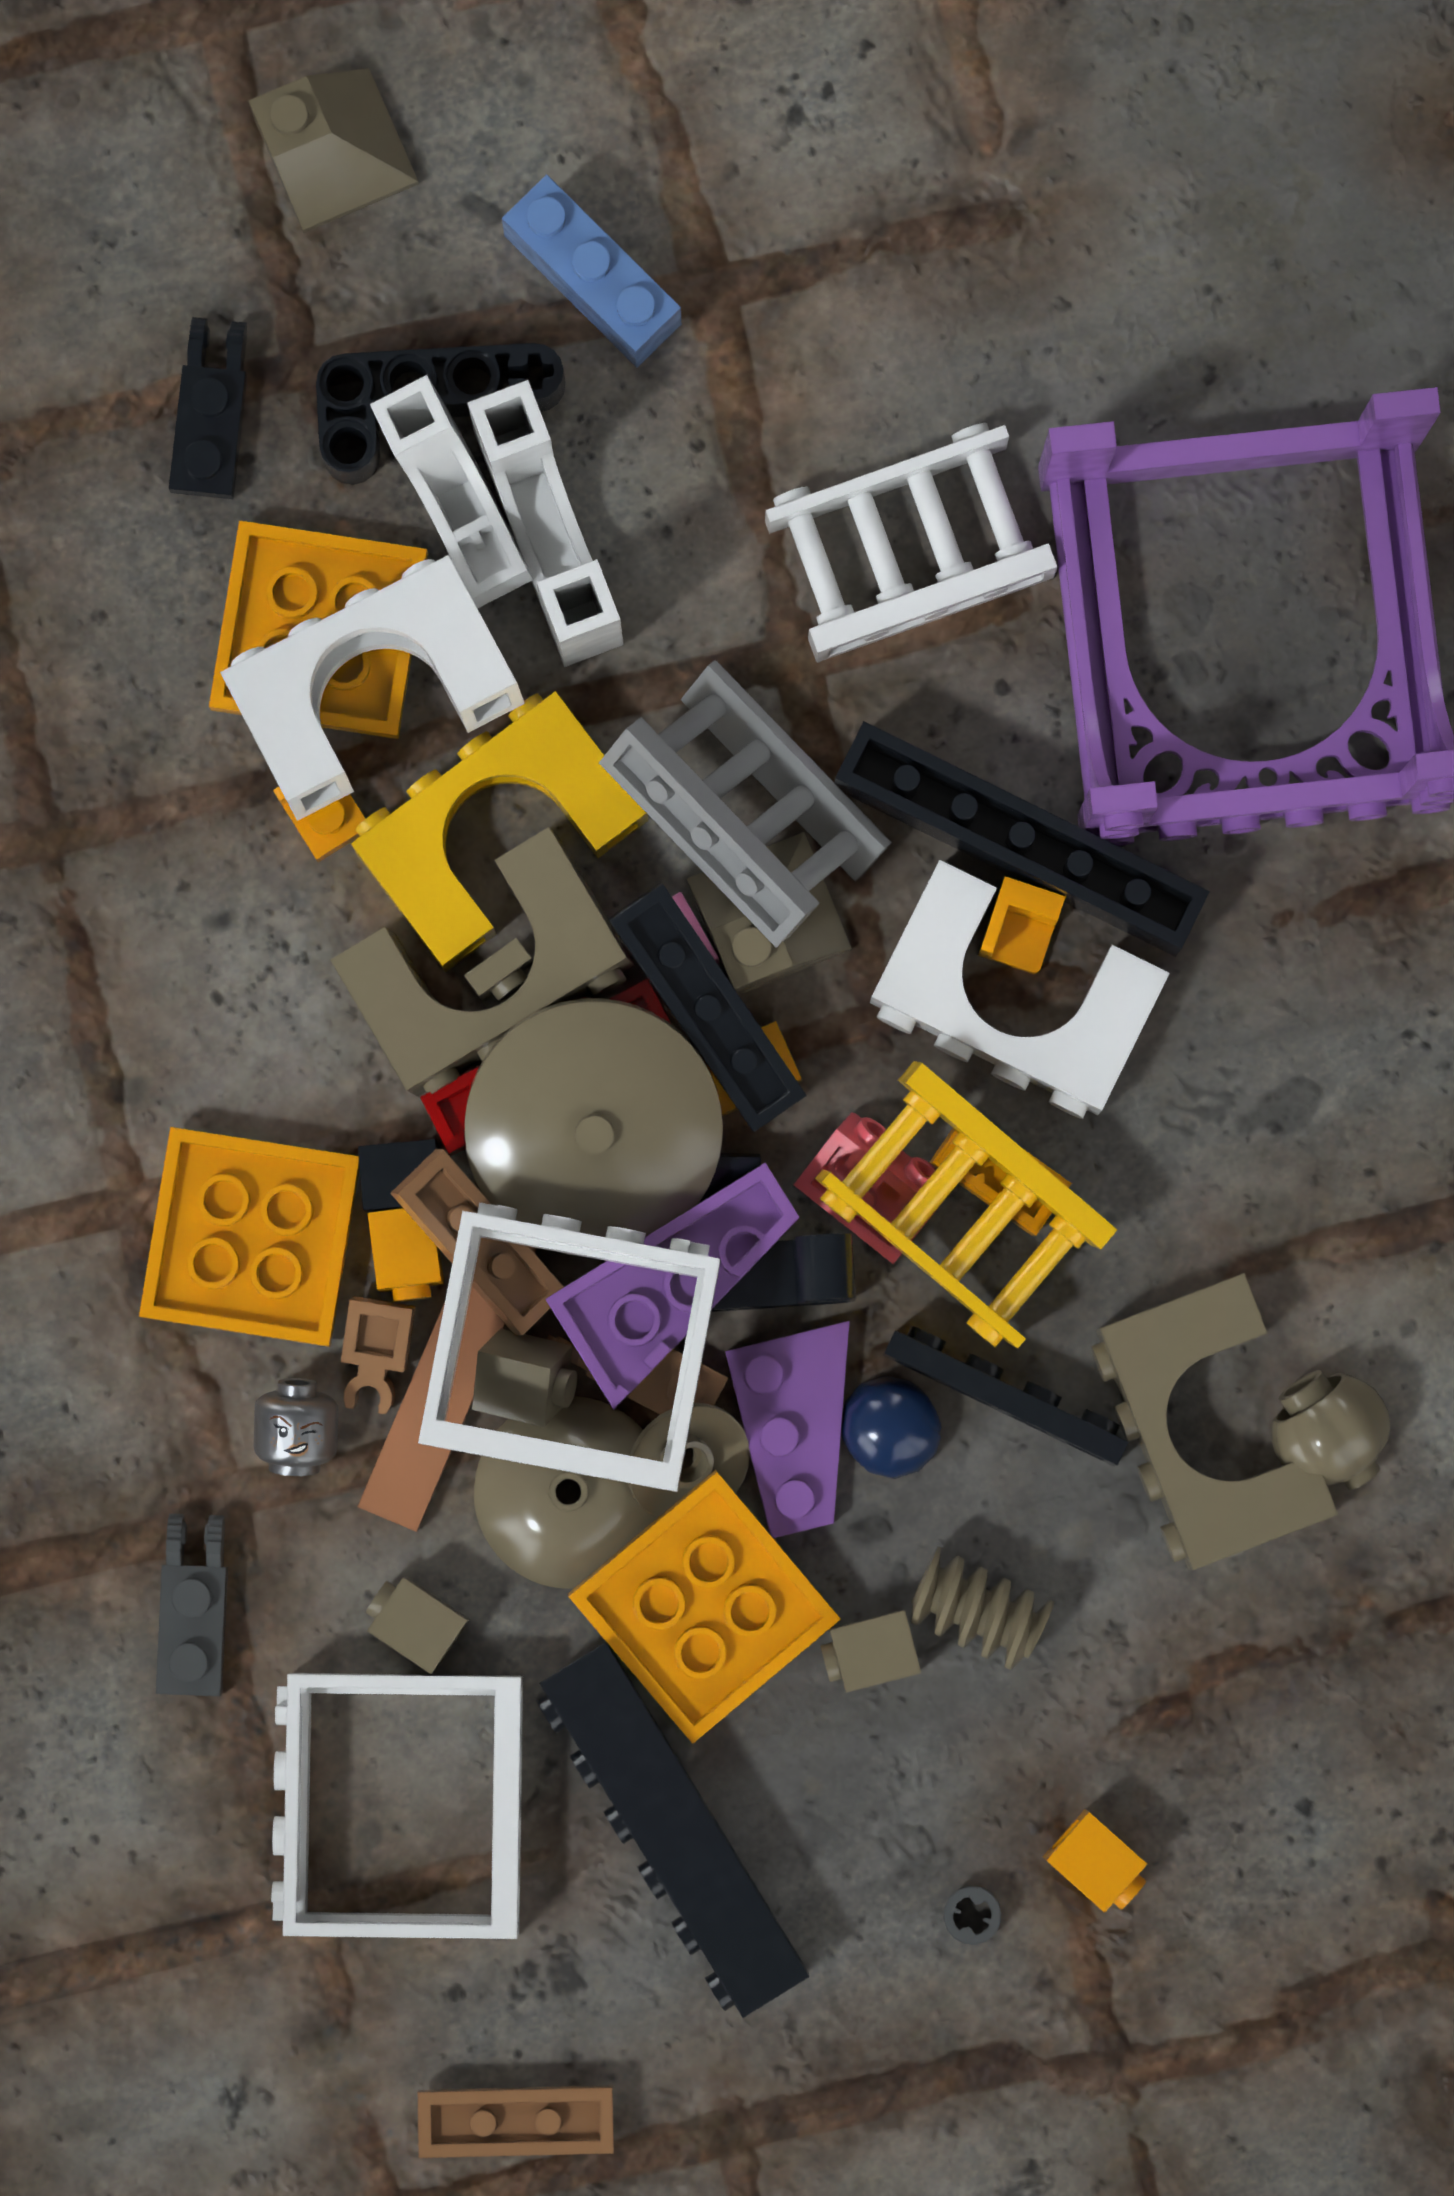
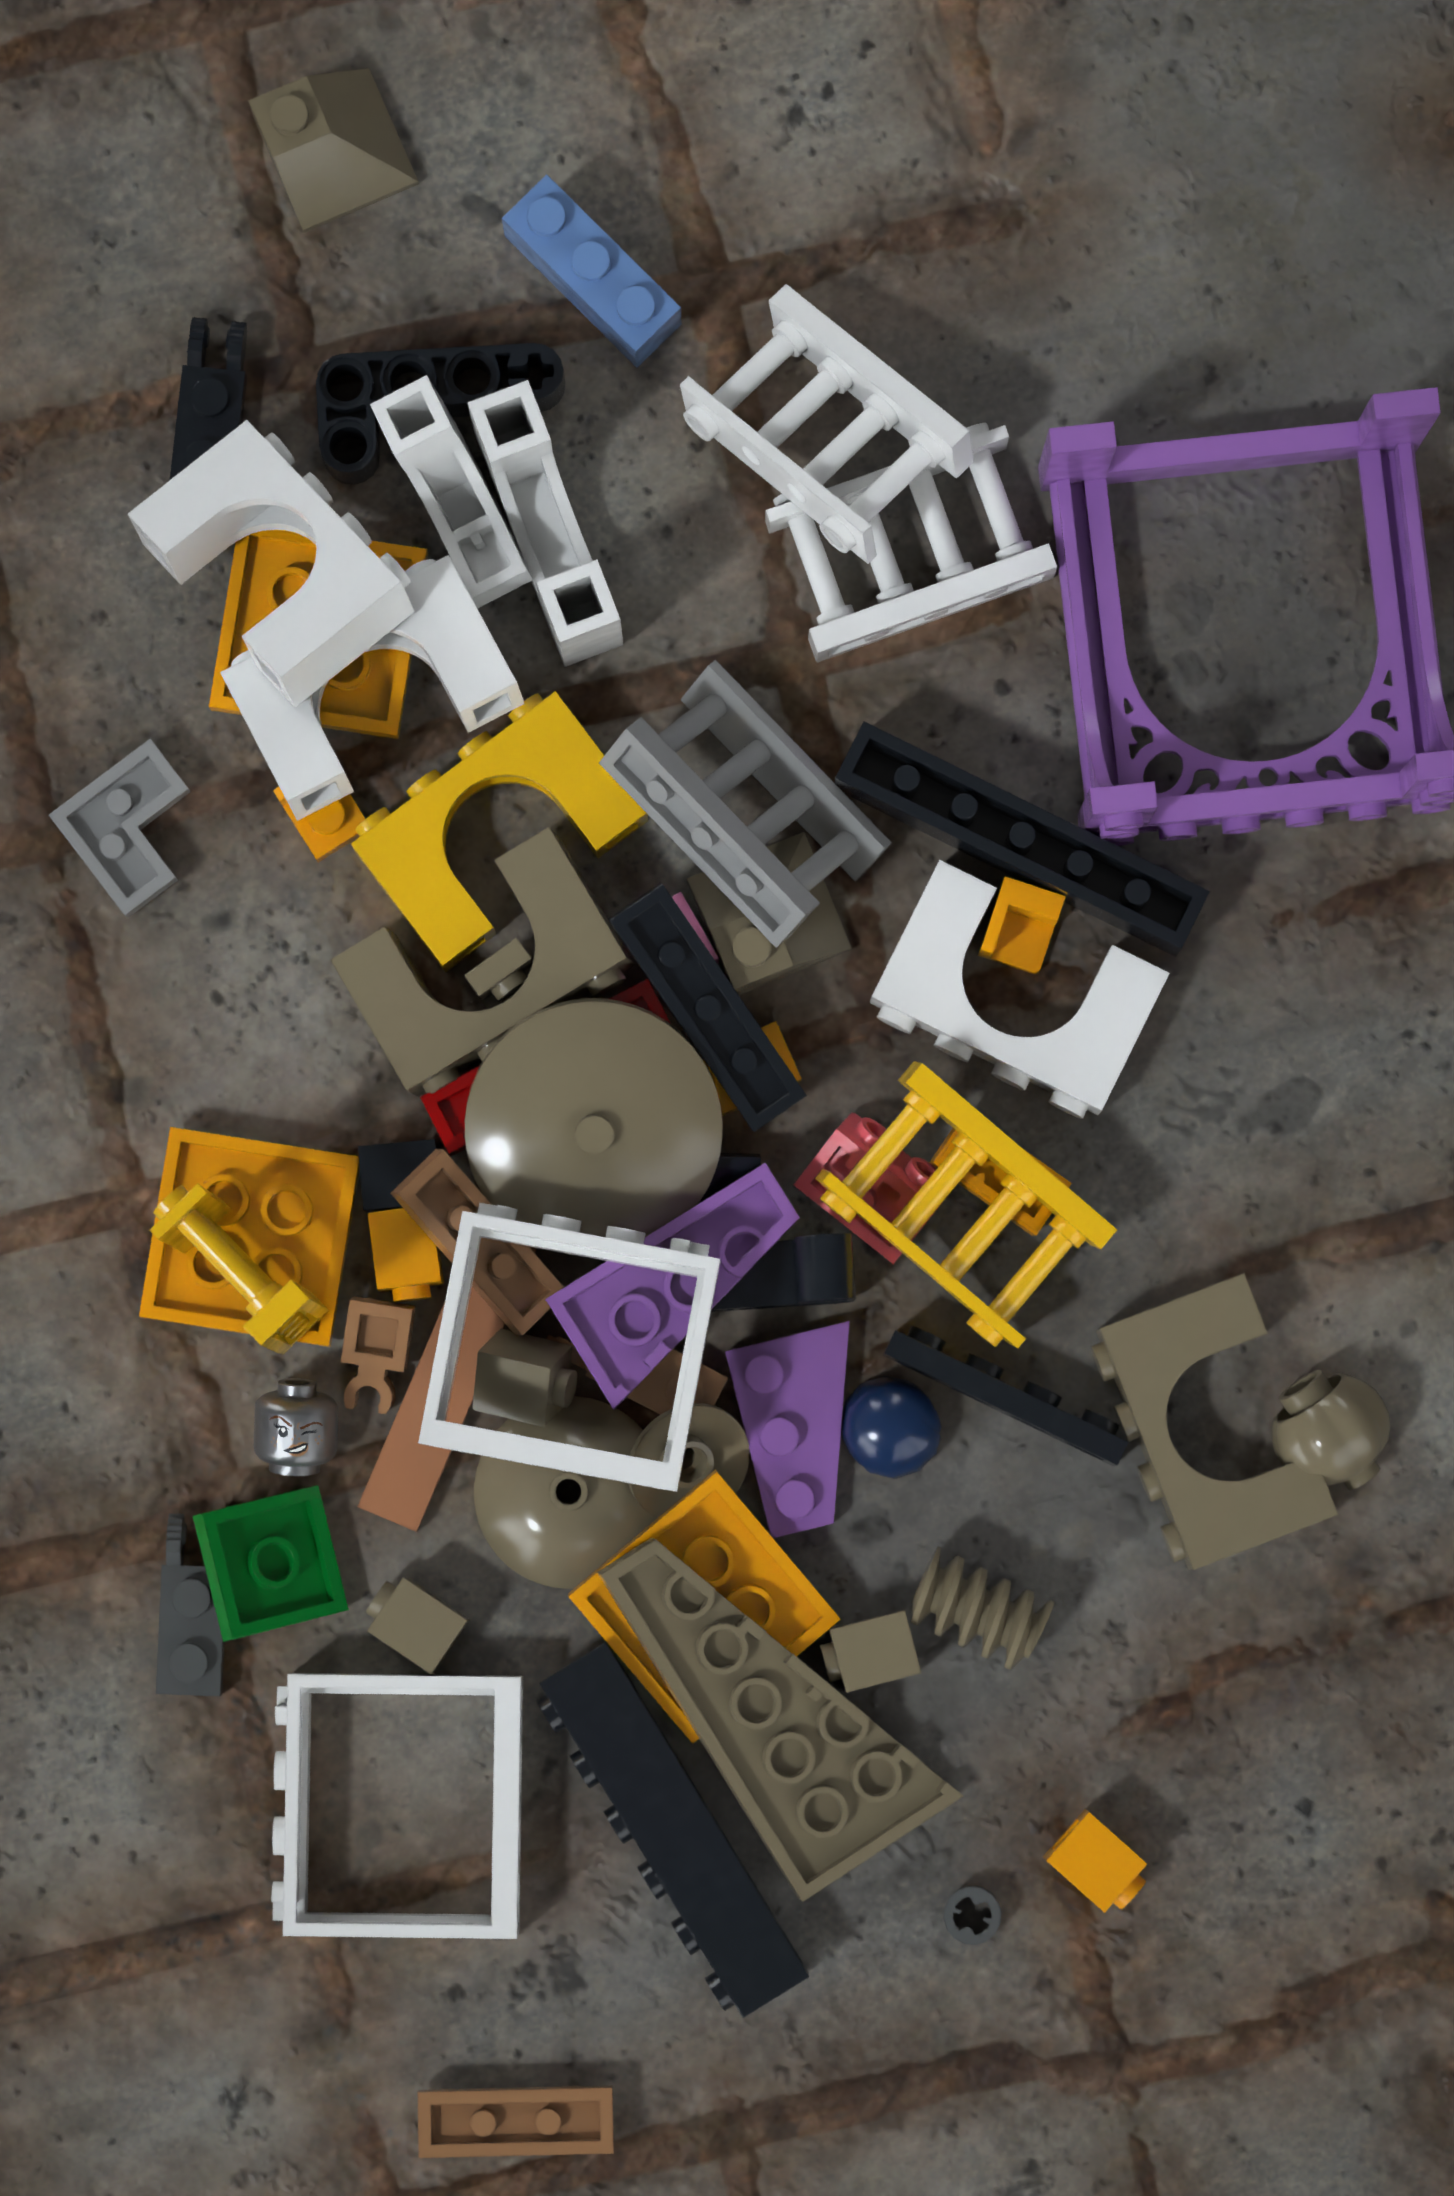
none -> light grey plate [49,739,191,918]
none -> white arch [128,420,415,707]
none -> yellow fence [149,1183,329,1355]
none -> green plate [193,1485,349,1642]
none -> dark tan wing [597,1537,964,1902]
none -> white fence [680,284,974,564]

